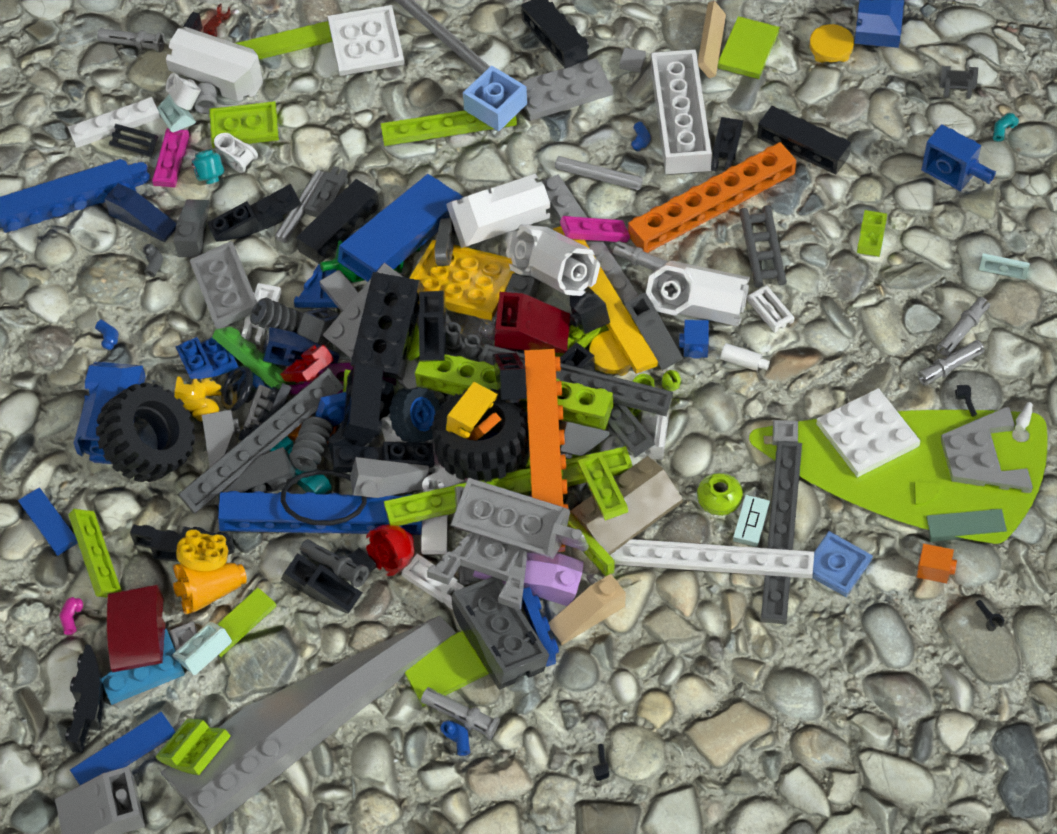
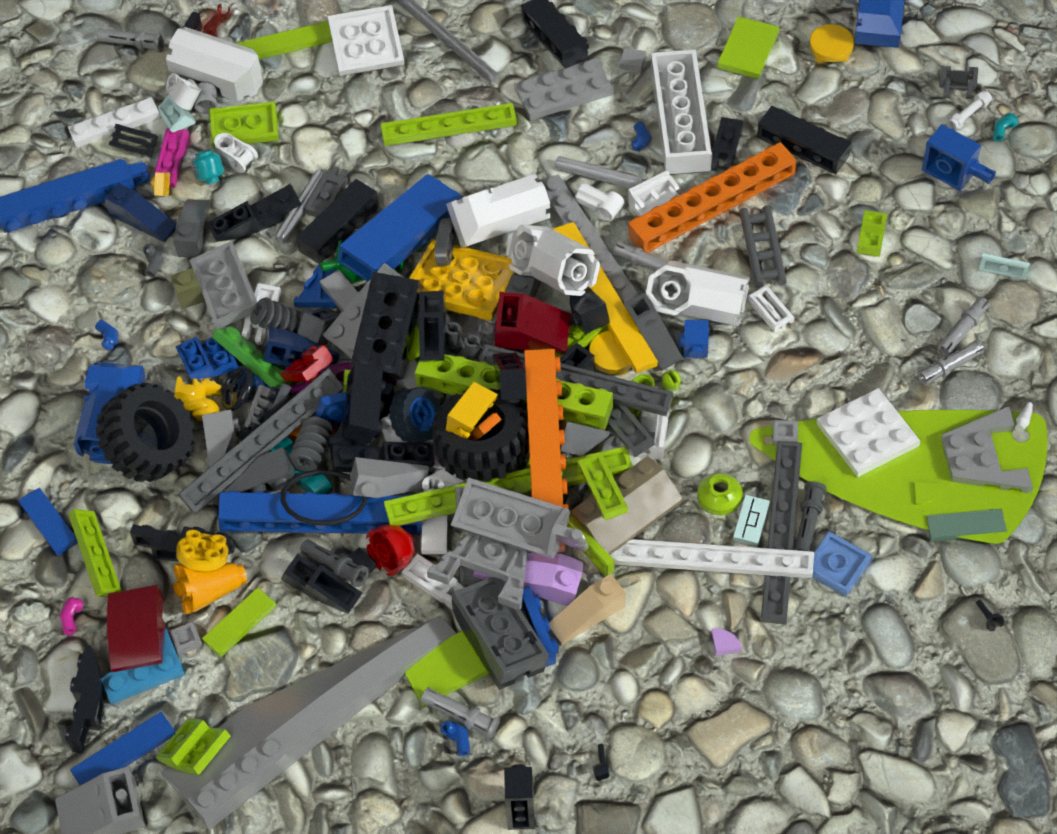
light aqua slope [172,621,232,675] -> none
light blue brick [463,65,527,131] -> none
dark pink tile [560,216,630,242] -> none
tan tile [698,1,726,79] -> none
white cylinder [720,343,770,371] -> none
orange brick [916,543,957,584] -> none
black hand [955,385,977,417] -> none
none -> yellow plate [151,172,170,196]
none -> olive brick [171,268,204,309]
none -> black brick [504,764,535,830]
none -> white piece [575,184,625,222]
none -> white hinge [628,170,679,216]
none -> lavender tile [711,628,742,656]
none -> dark grey pin [794,481,827,551]
none -> white bar [946,90,992,131]

